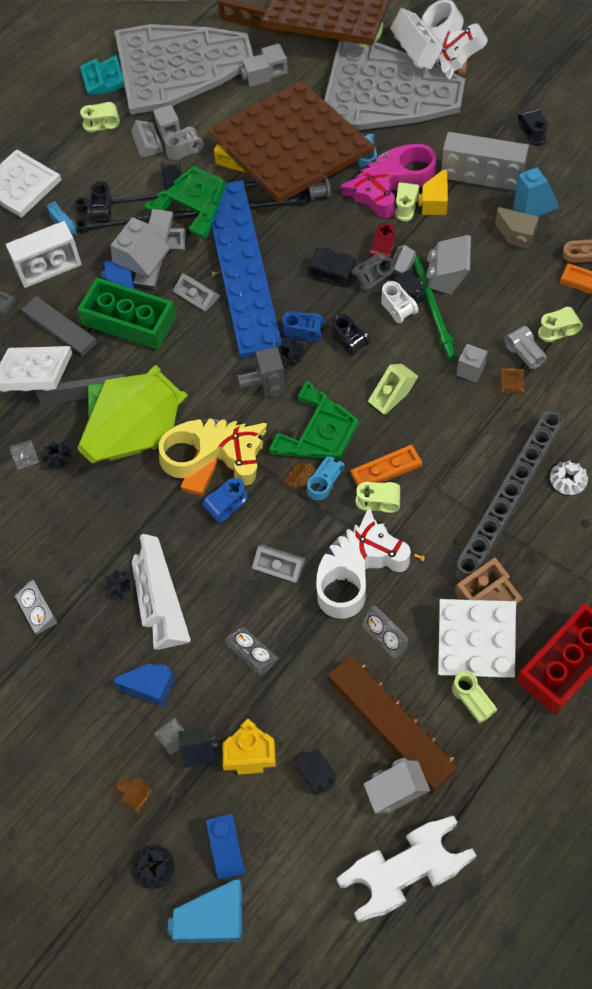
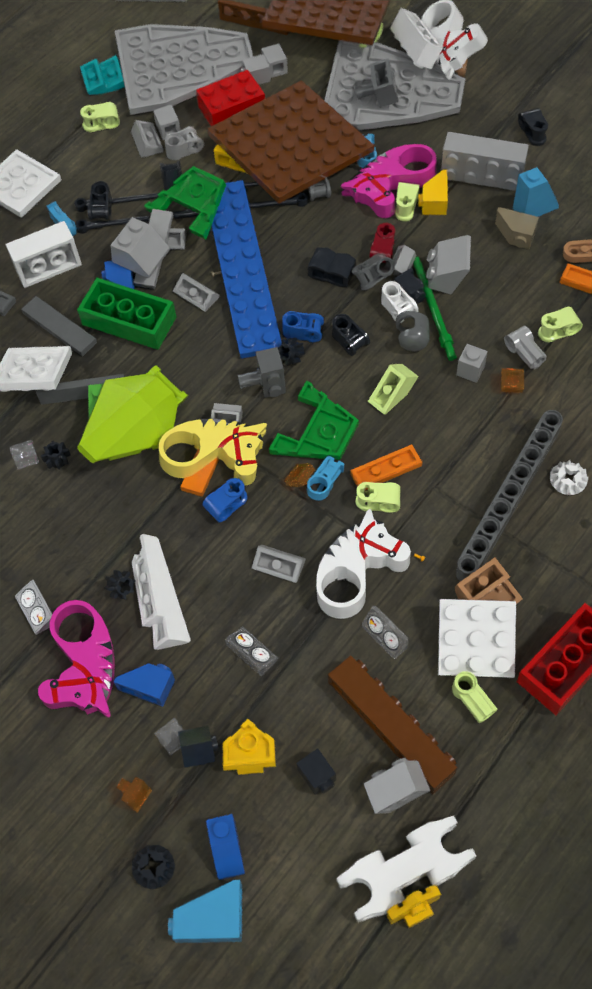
none -> dark pink animal [38,600,115,718]
none -> red brick [196,70,265,127]
none -> light grey piece [211,403,243,422]
none -> dark grey brick [355,58,399,108]
none -> yellow plate [387,885,441,928]
none -> dark grey helmet [396,311,430,352]

